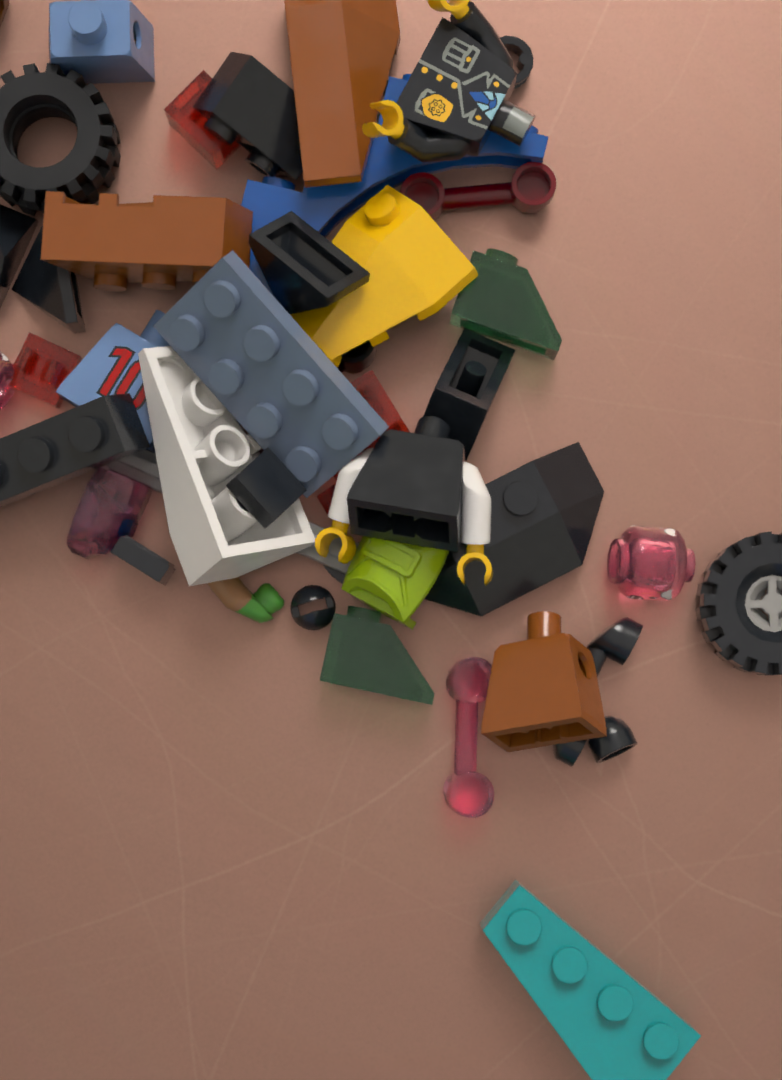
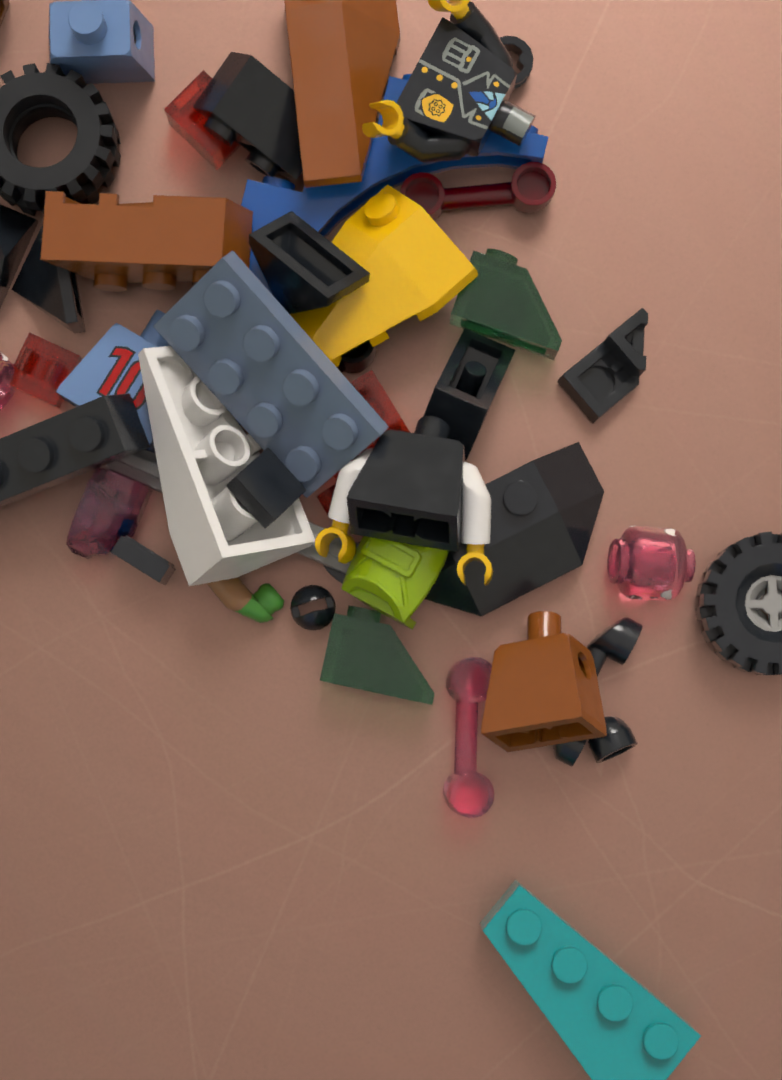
none -> black slope [557,308,648,423]

